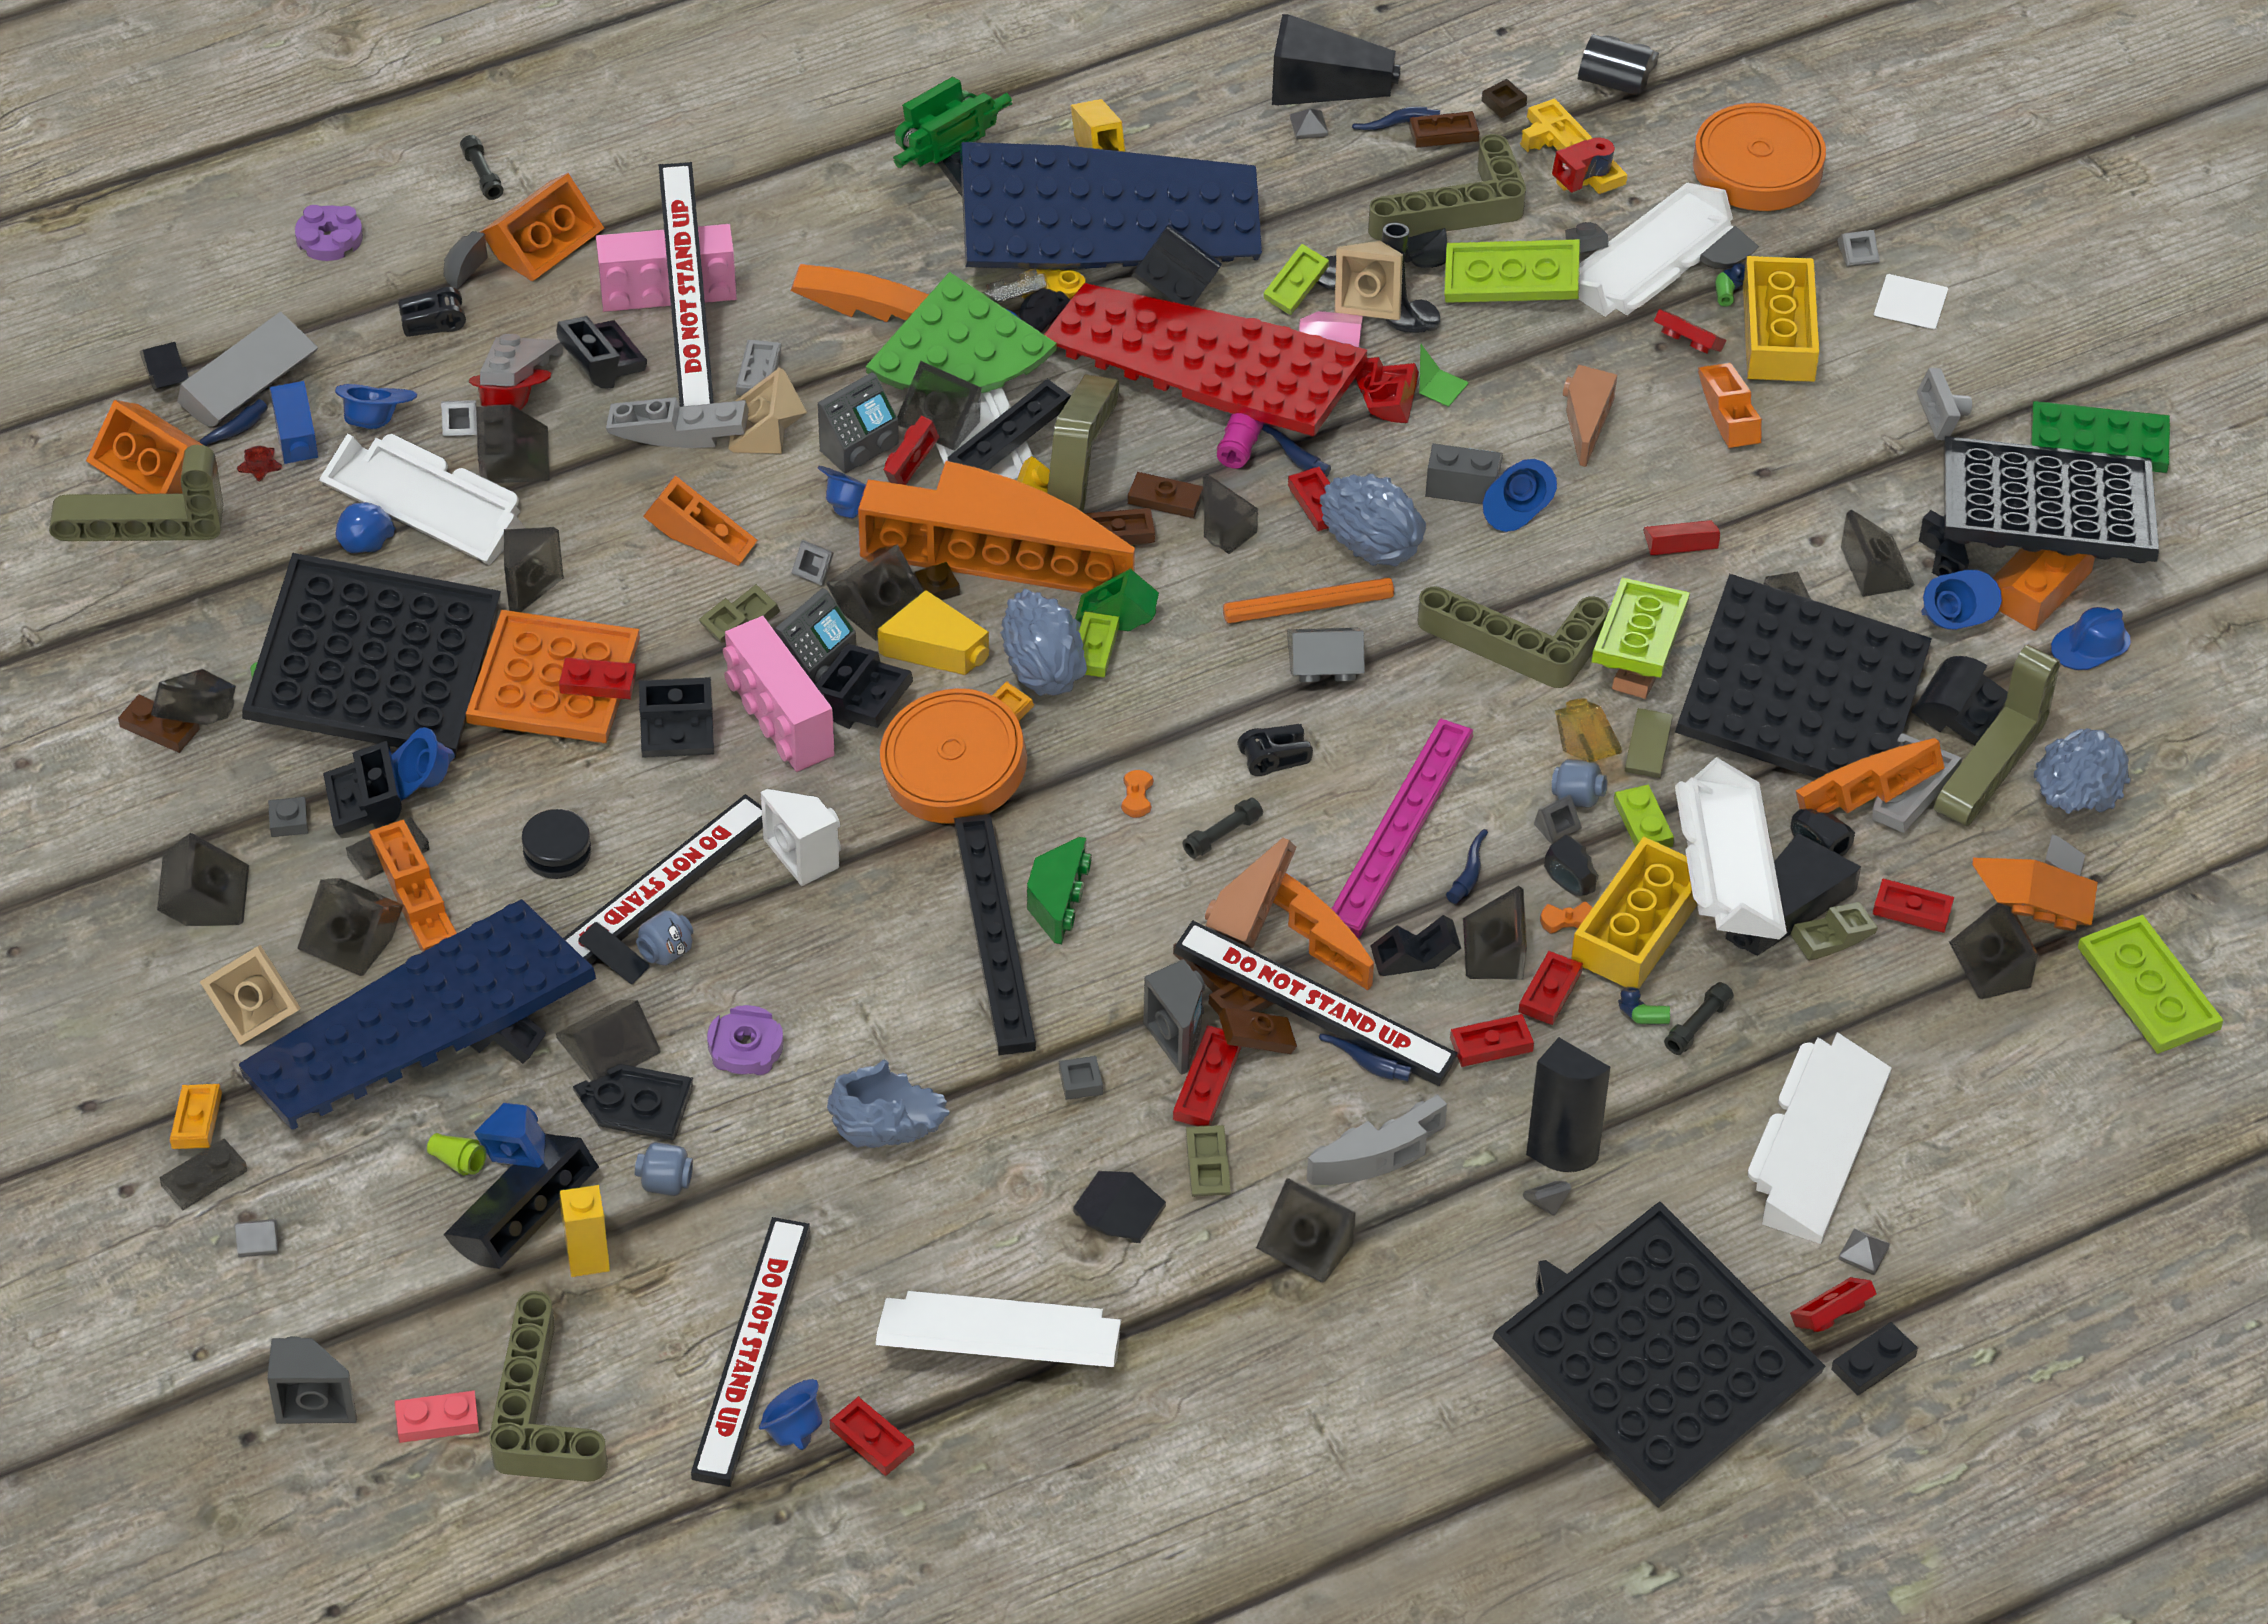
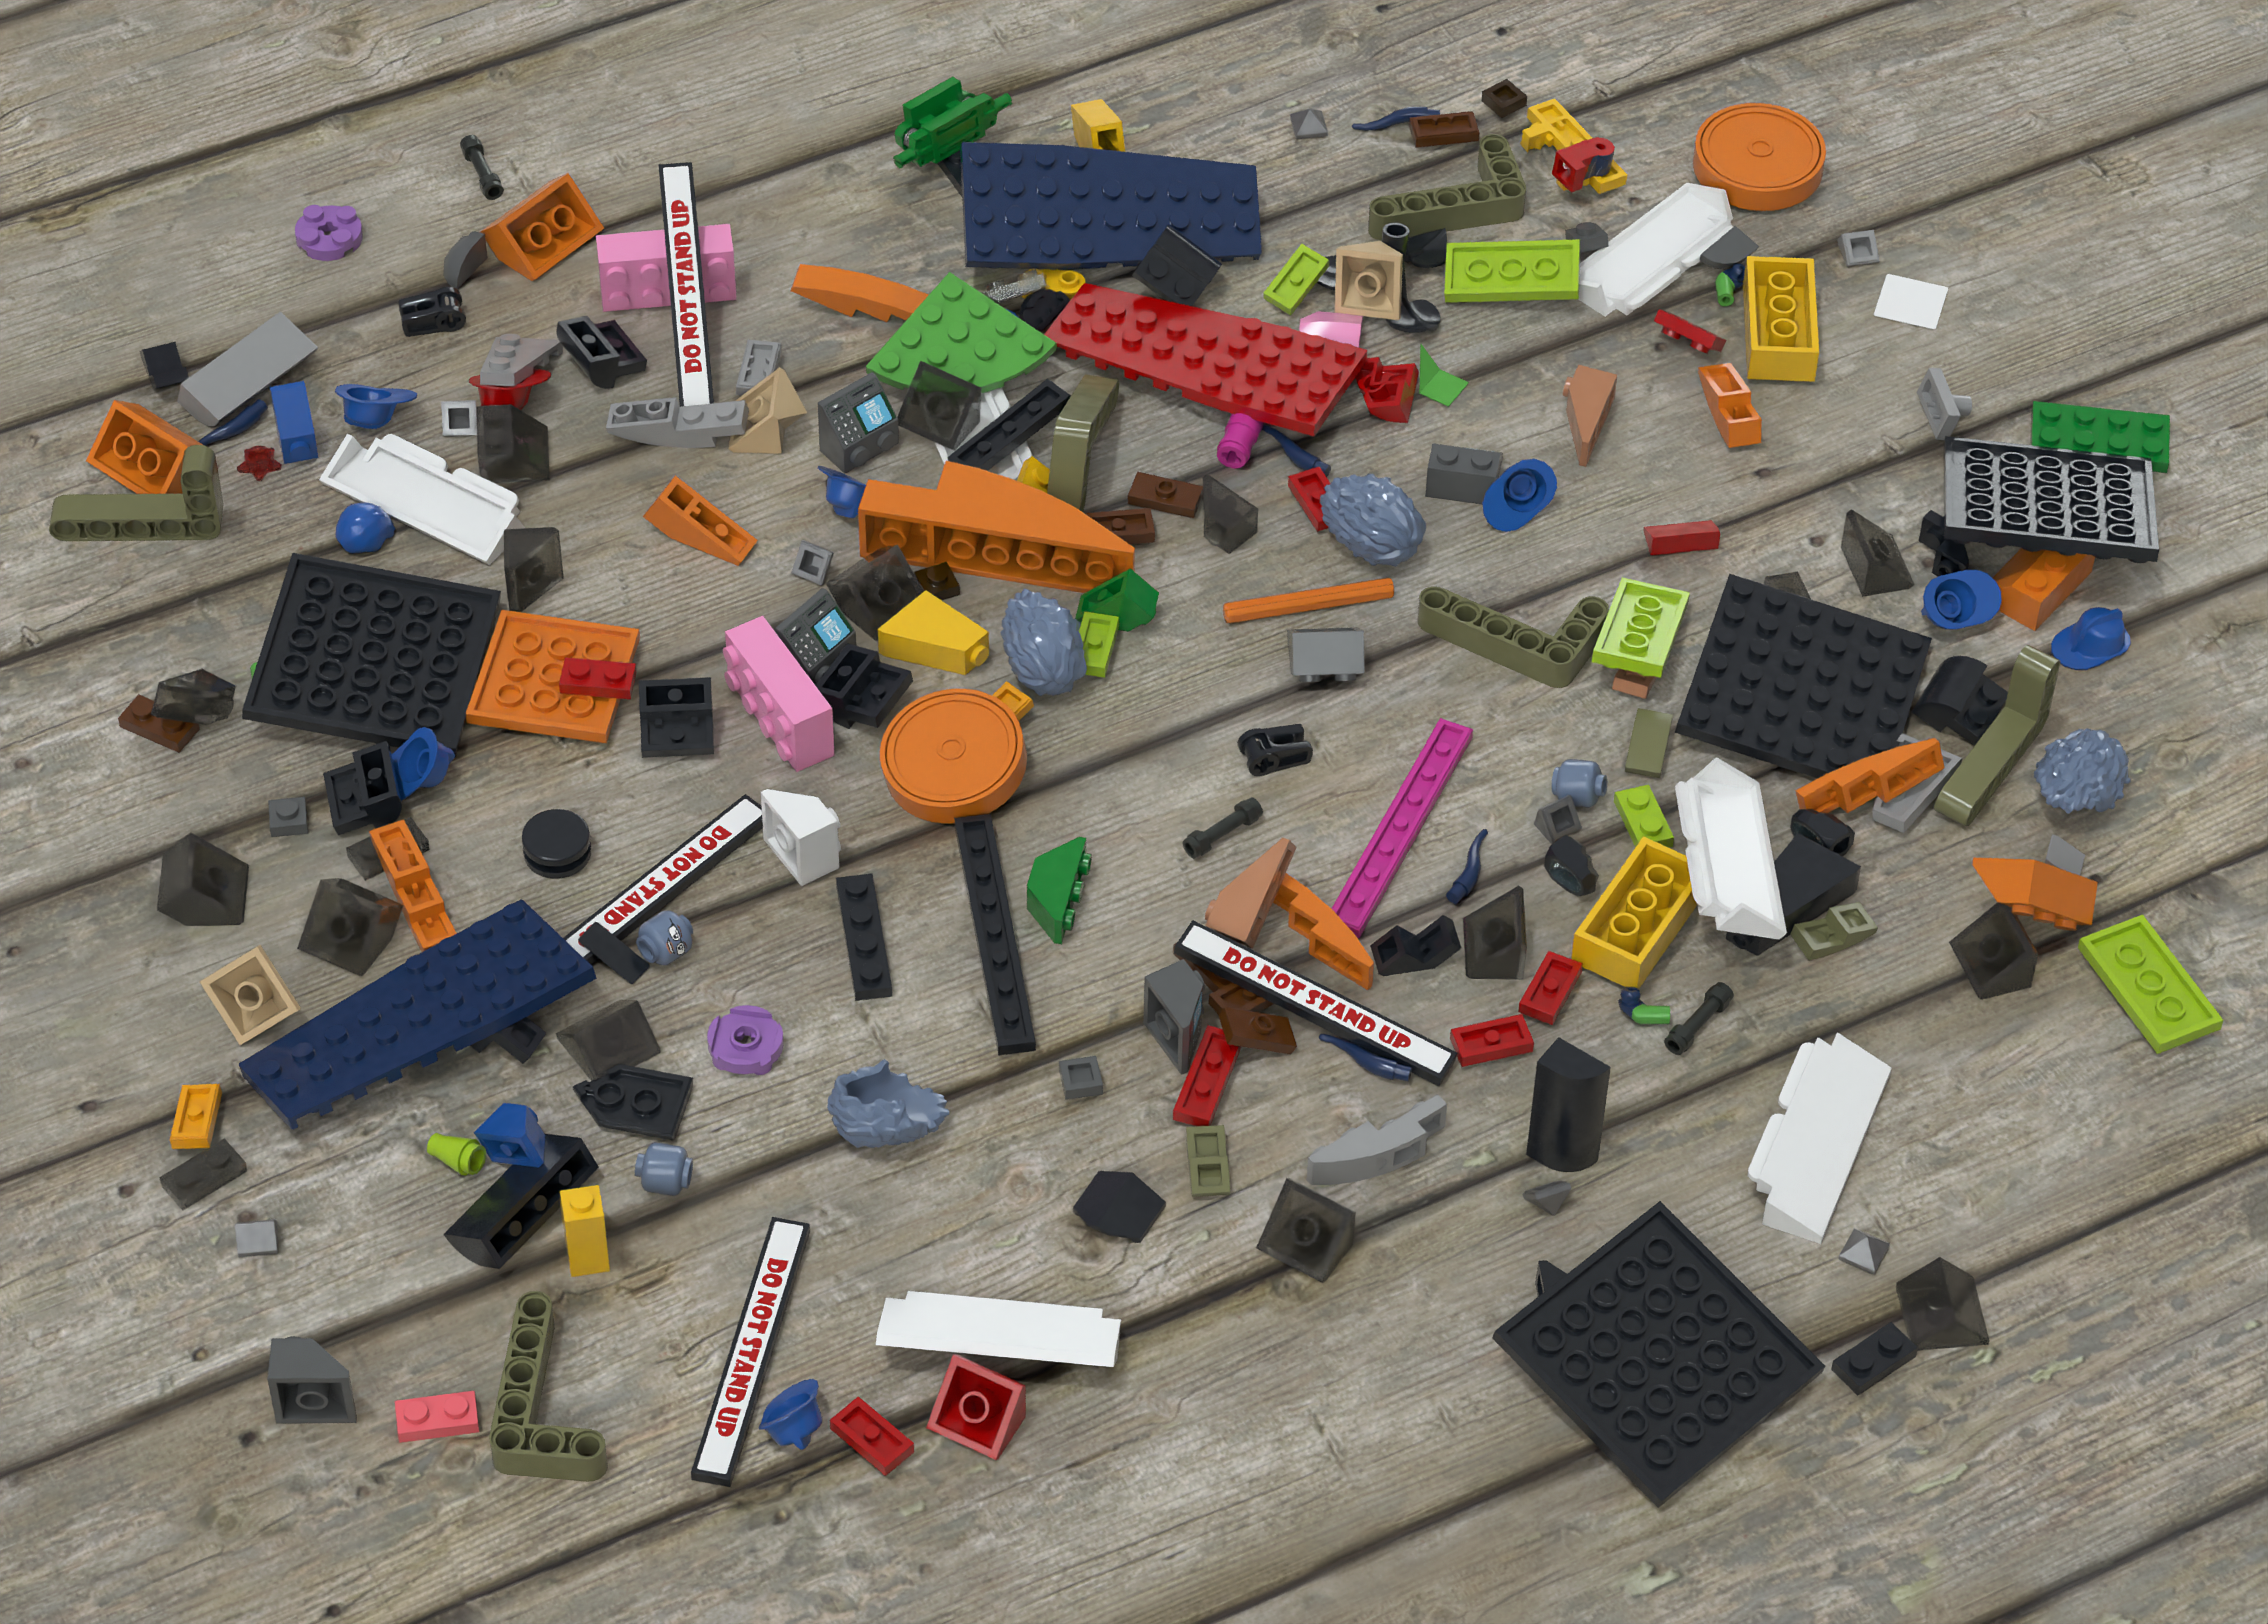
olive slope [699,584,780,643] -> none
red plate [883,415,939,485] -> none
orange piece [1121,770,1154,818] -> none
black slope [1272,14,1401,106] -> none
orange piece [1540,902,1593,934] -> none
clear yellow slope [1555,698,1622,762] -> none
black brick [1577,34,1659,95] -> none
red plate [1790,1277,1877,1332] -> none
red plate [1872,878,1954,933] -> none
none -> black plate [836,873,892,1001]
none -> red slope [926,1354,1026,1460]
none -> clear smoke slope [1896,1257,1990,1351]

